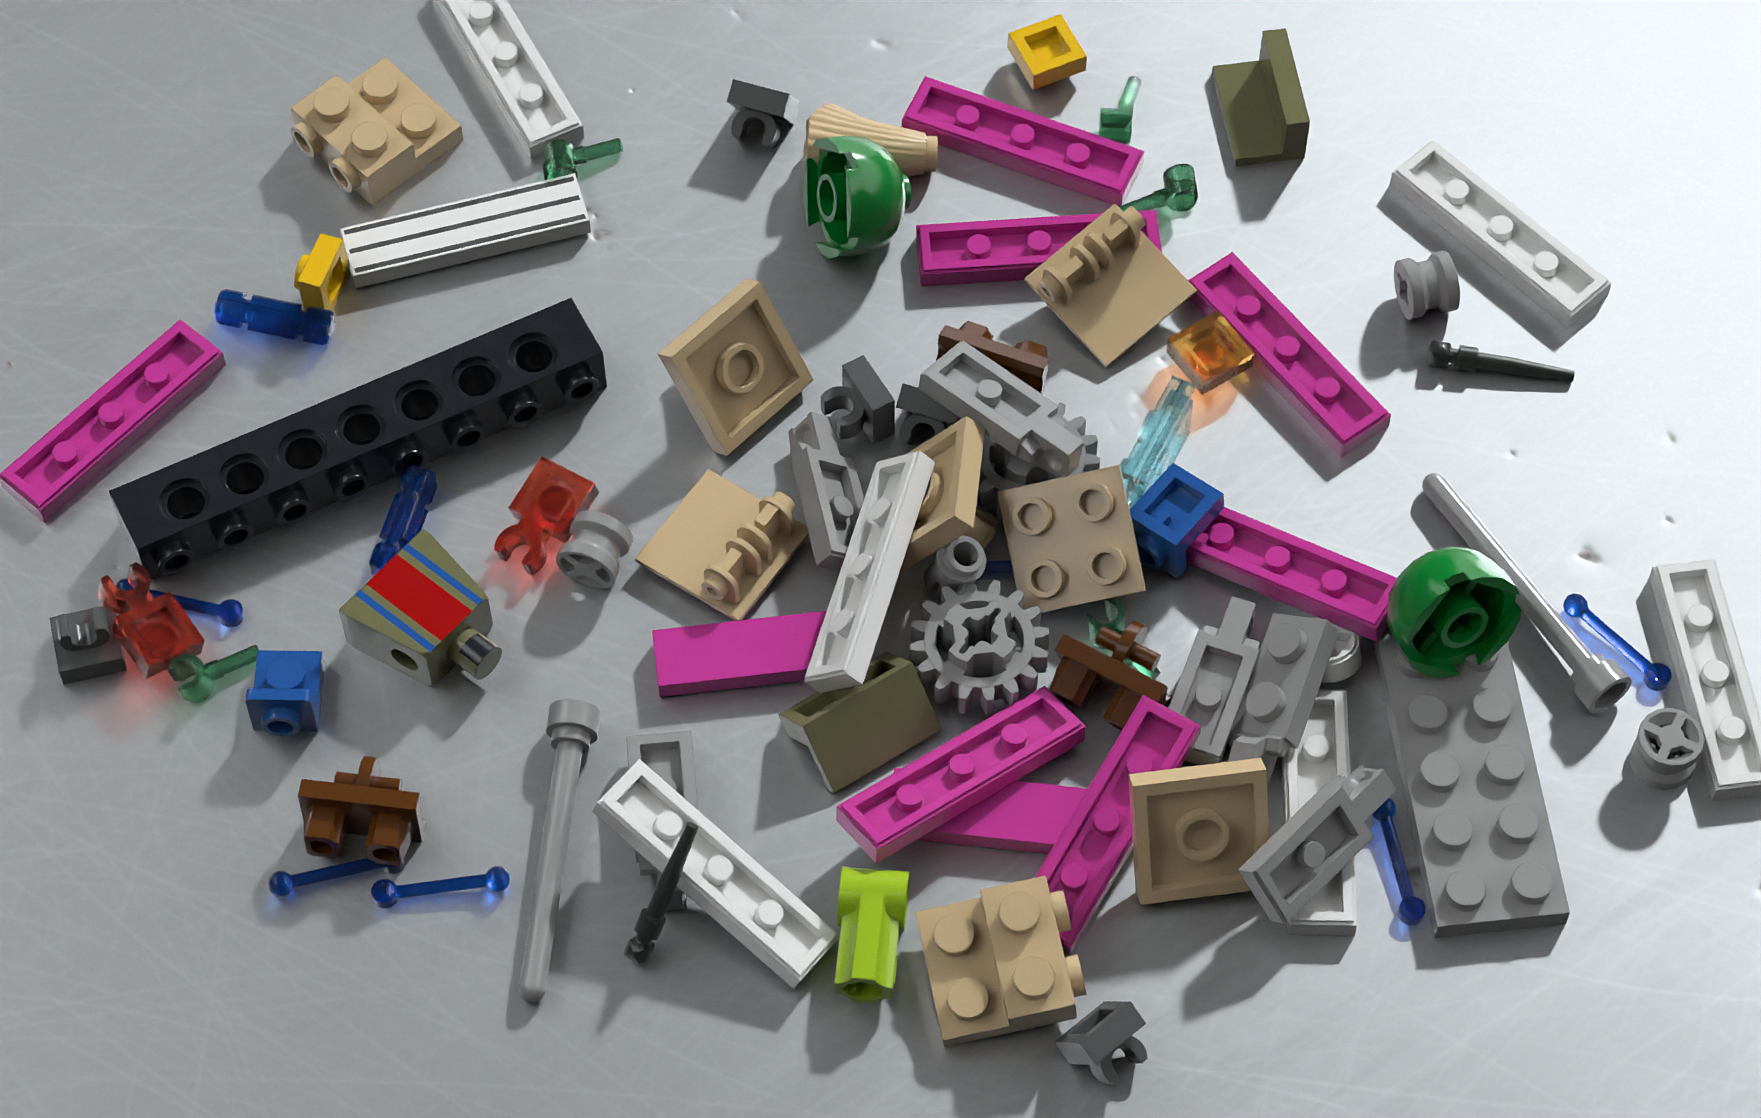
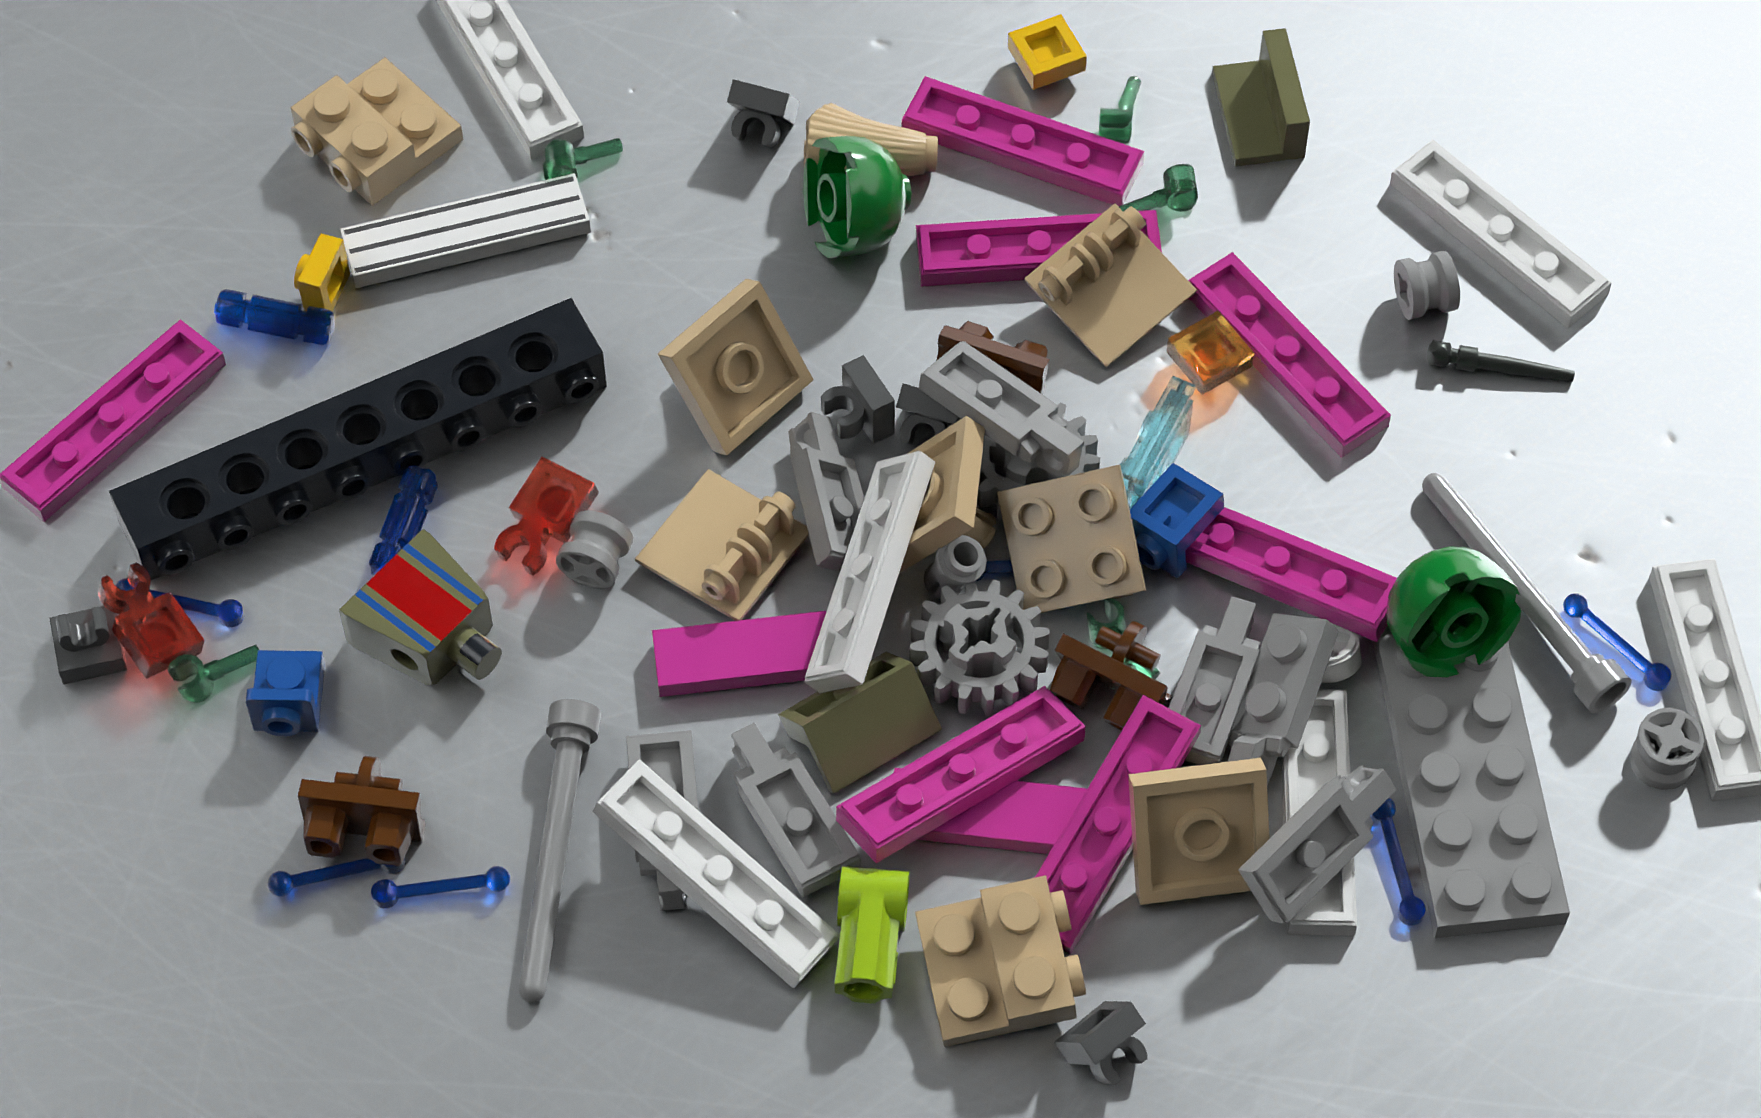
pearl dark grey piece [624,822,698,964] -> none
none -> light grey hinge [731,723,861,898]

